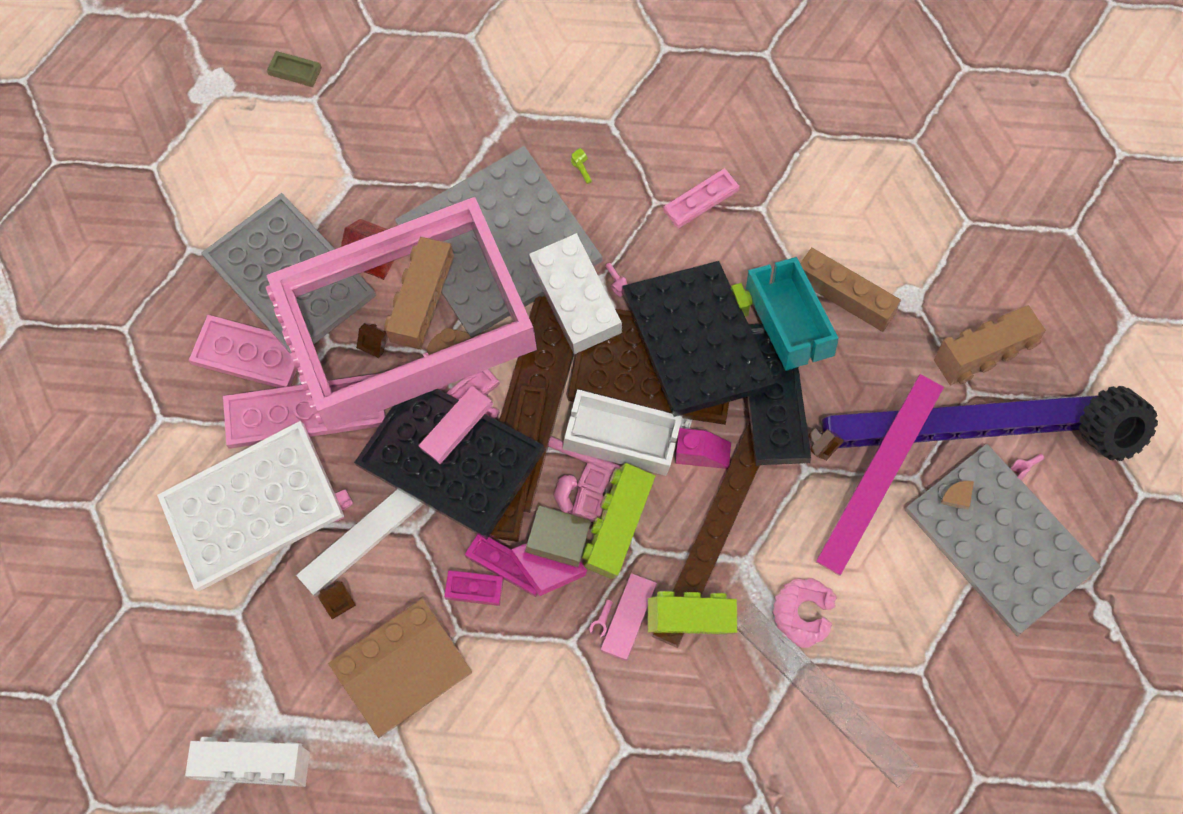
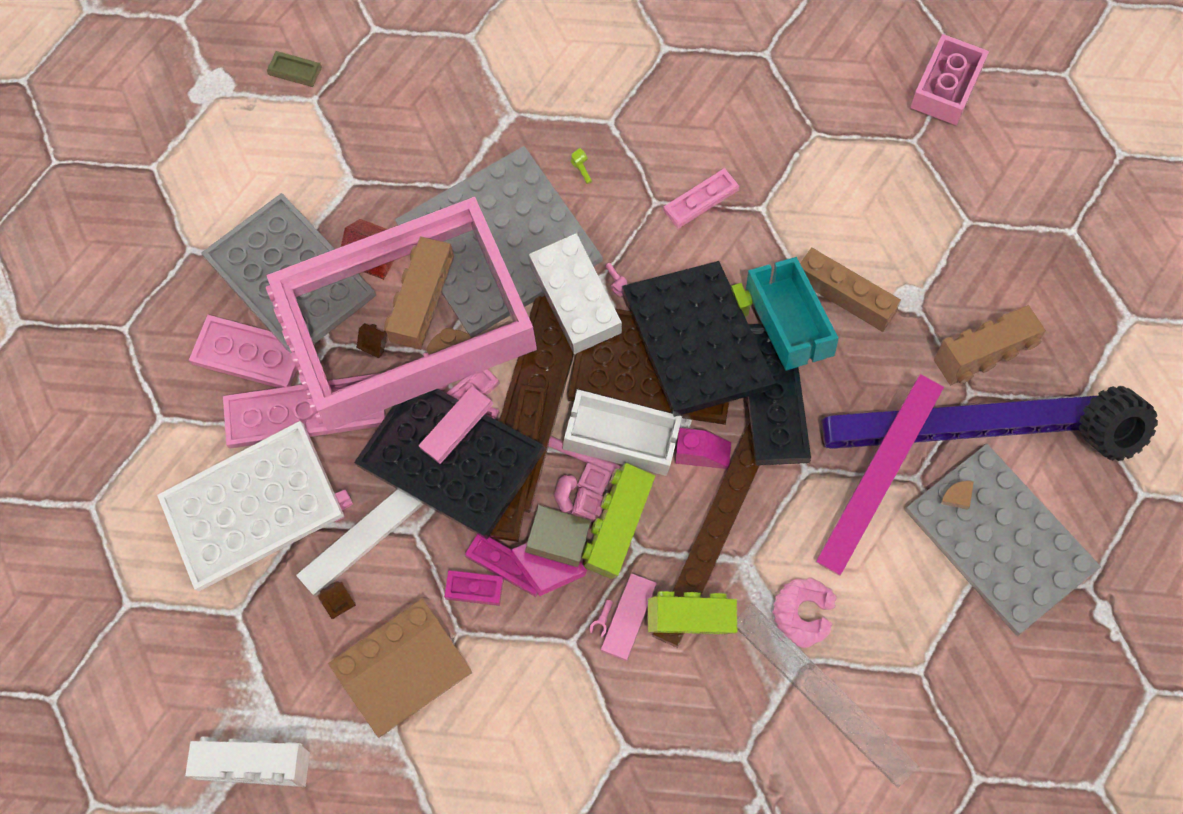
reddish brown tile [808,428,844,461] -> none
bright pink hand [1010,454,1044,480] -> none
none -> bright pink brick [911,34,989,126]

